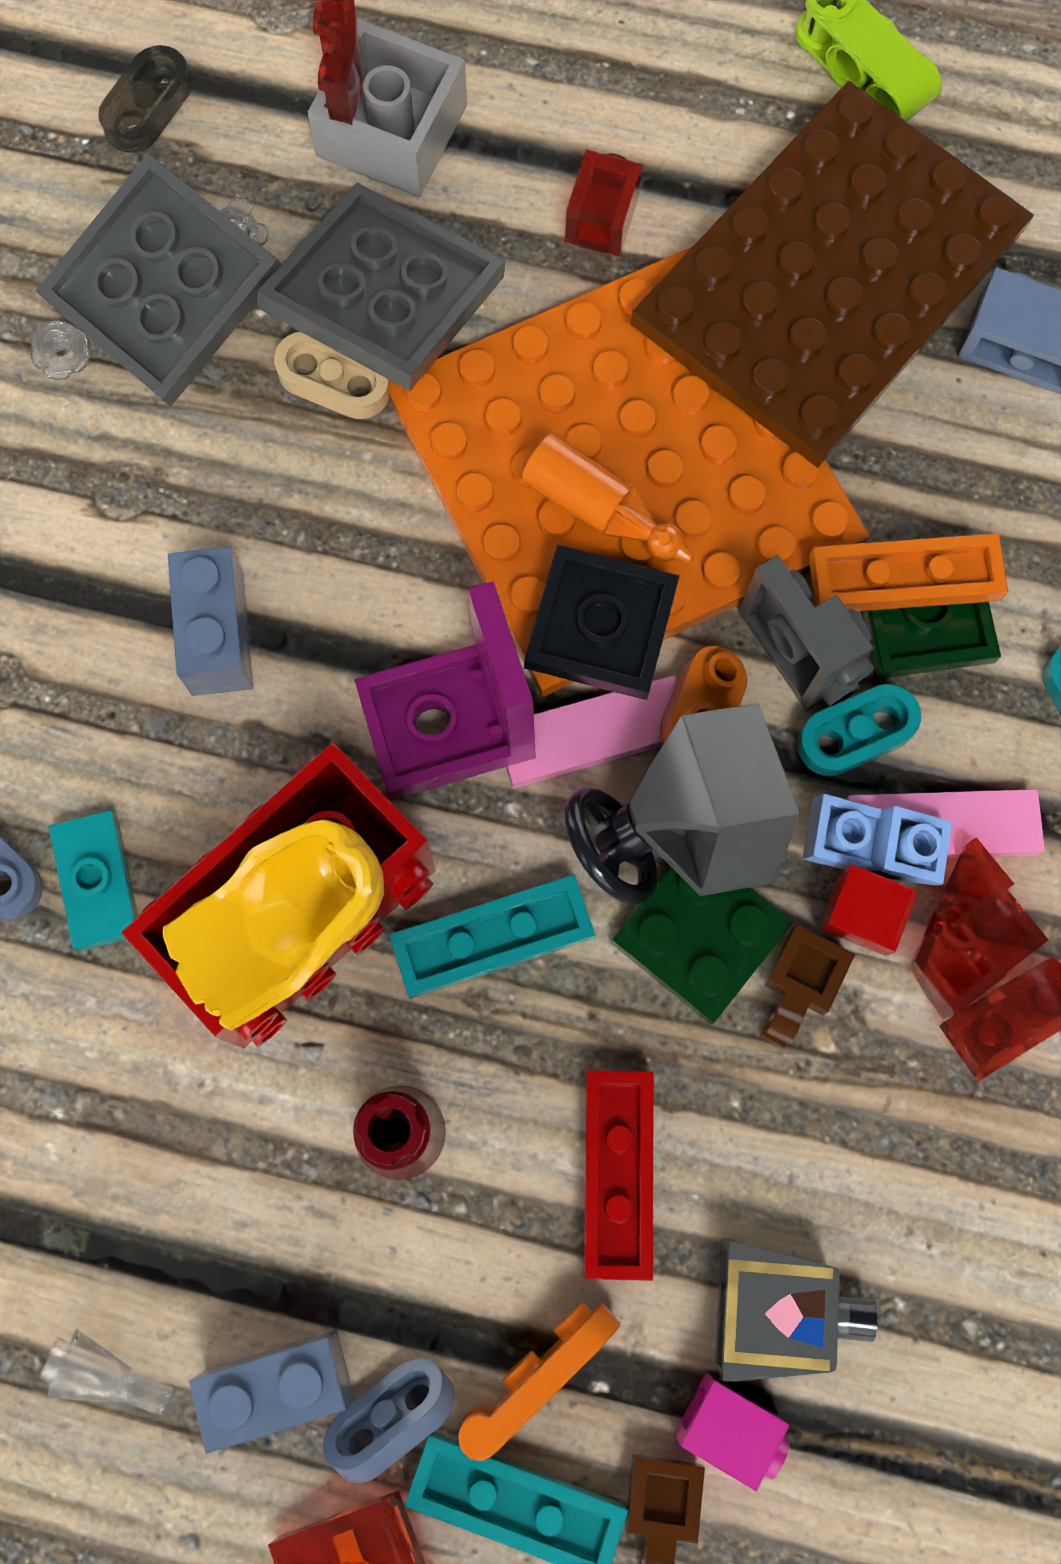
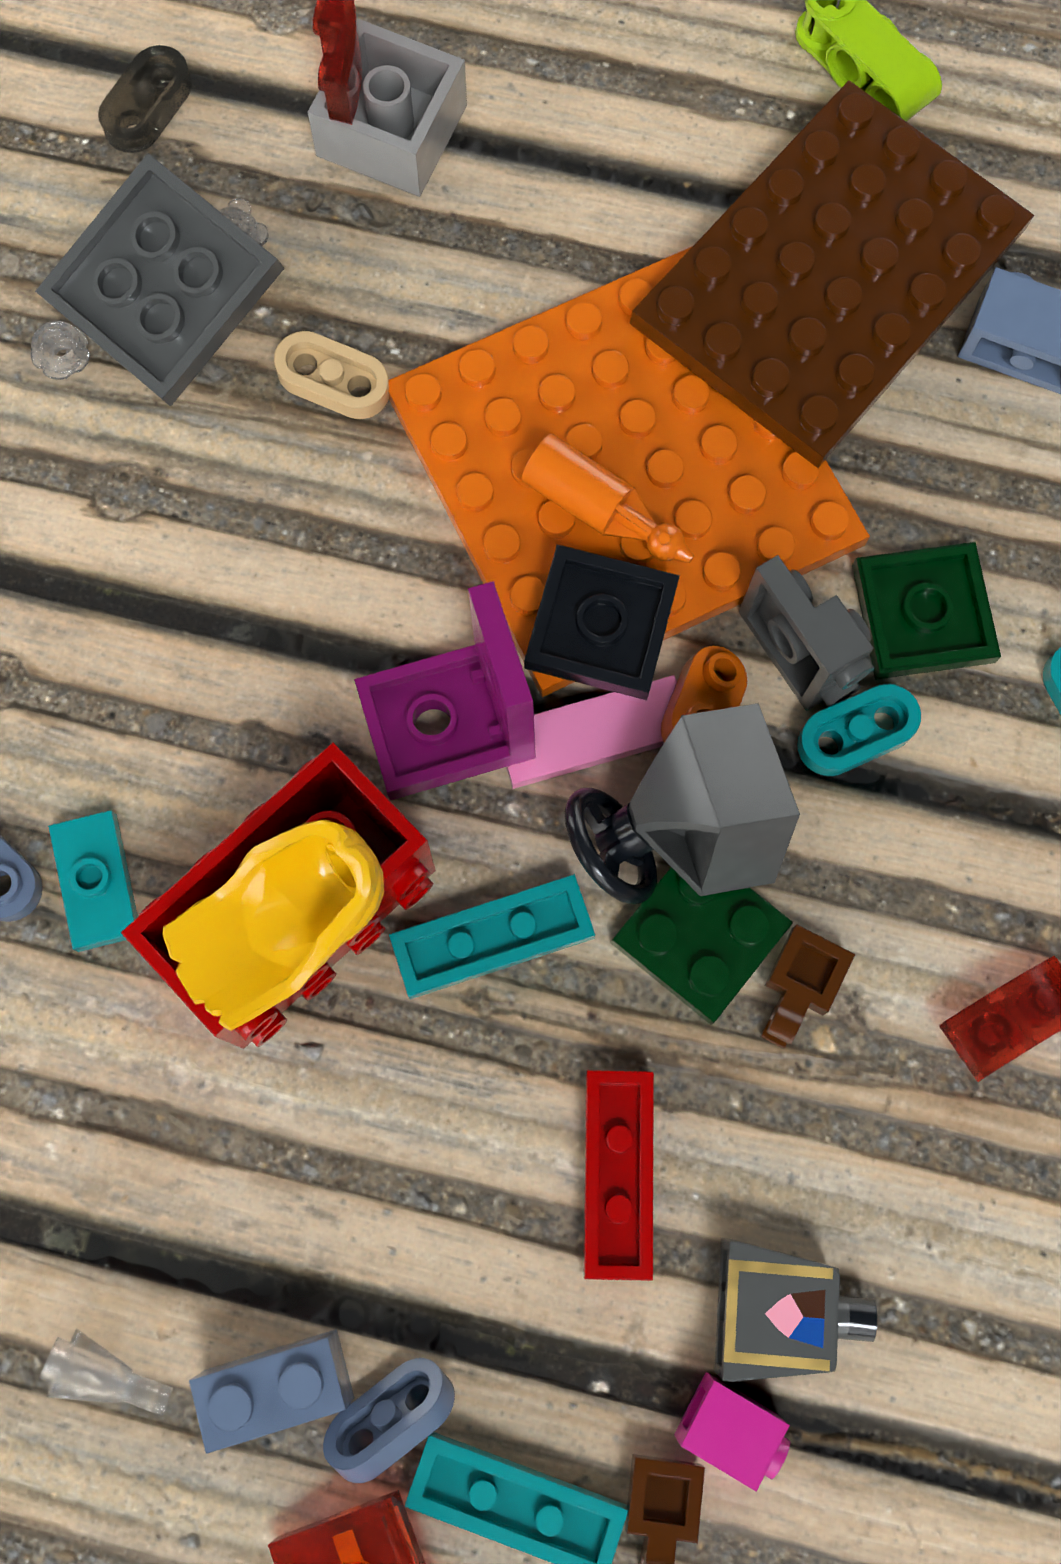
sand blue brick [168,546,254,696] -> none
dark grey plate [256,183,506,391] -> none
dark red plant [353,1086,446,1180] -> none
orange plate [458,1301,621,1461] -> none
clear red brick [565,149,642,257] -> none
light blue slope [803,794,952,886] -> none
orange plate [809,533,1008,612] -> none
red piece [819,864,918,956] -> none
bright pink tile [845,789,1045,859] -> none
clear red slope [911,837,1049,1019] -> none

